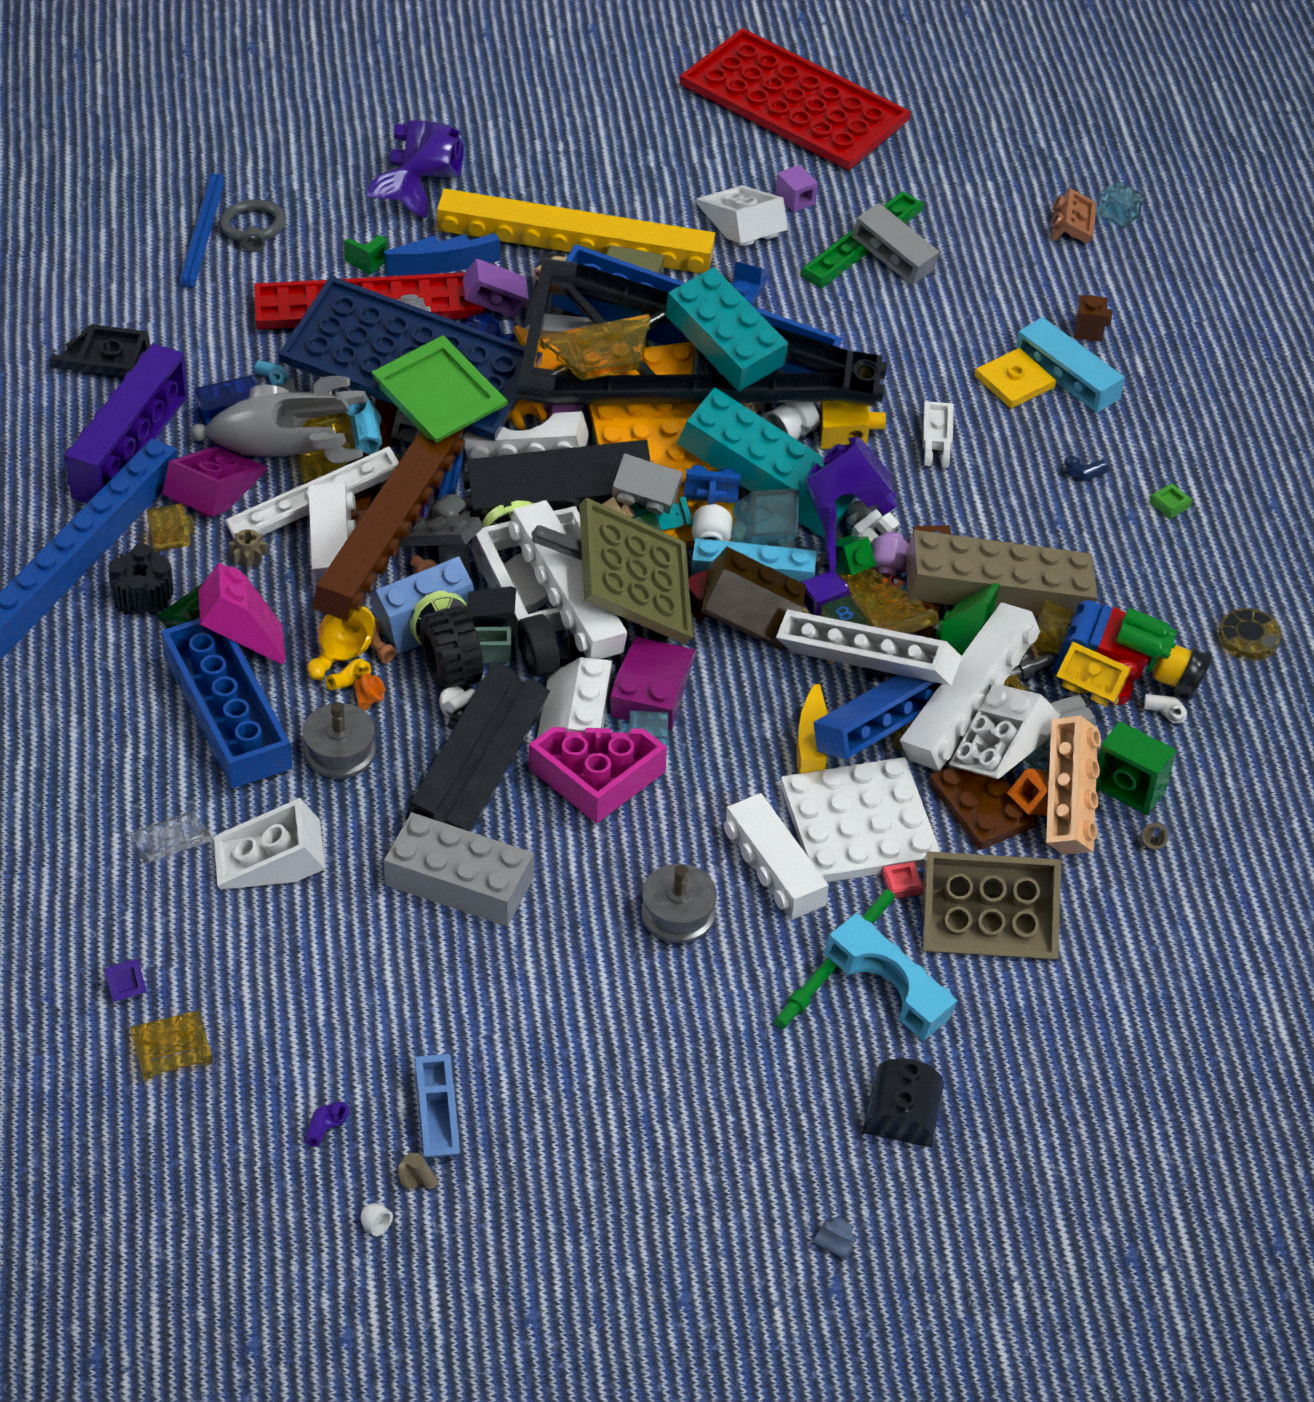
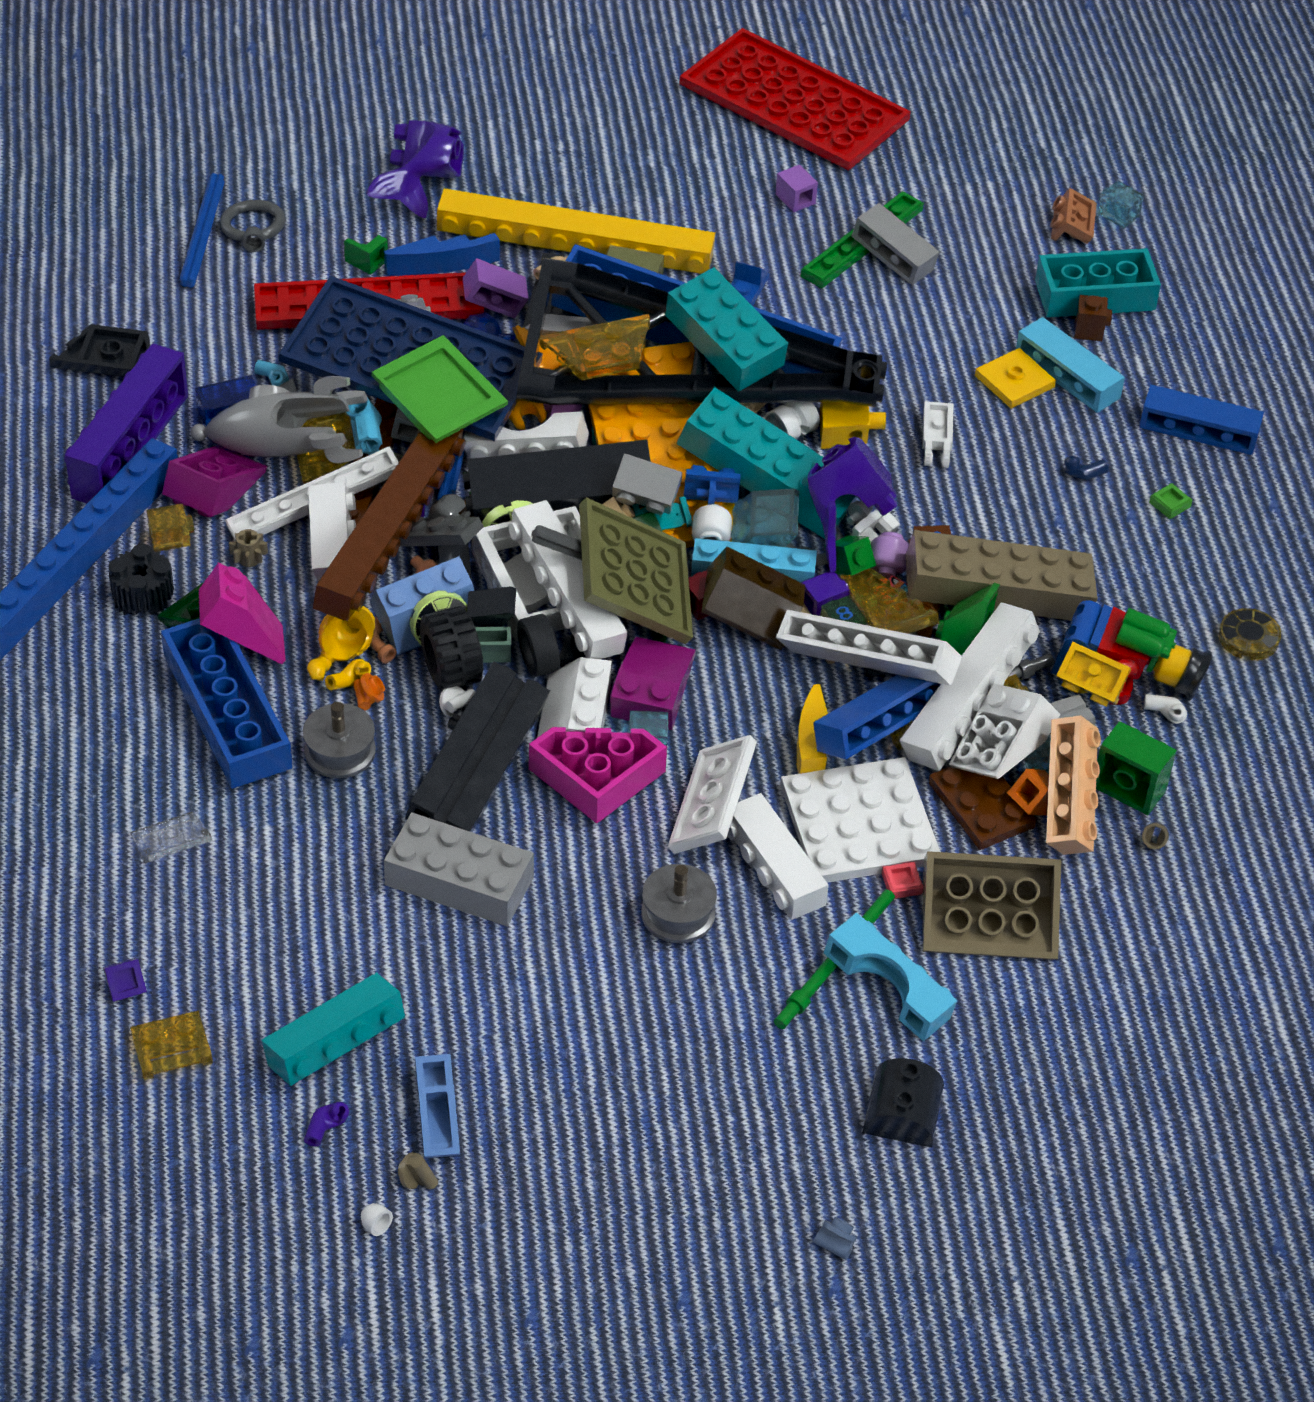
white slope [214,798,325,890] -> none
white slope [696,185,788,246] -> none
clear yellow brick [1033,600,1074,654] -> none
none -> teal brick [261,972,405,1086]
none -> white tile [668,735,757,854]
none -> teal brick [1035,248,1161,317]
none -> blue brick [1139,385,1264,455]

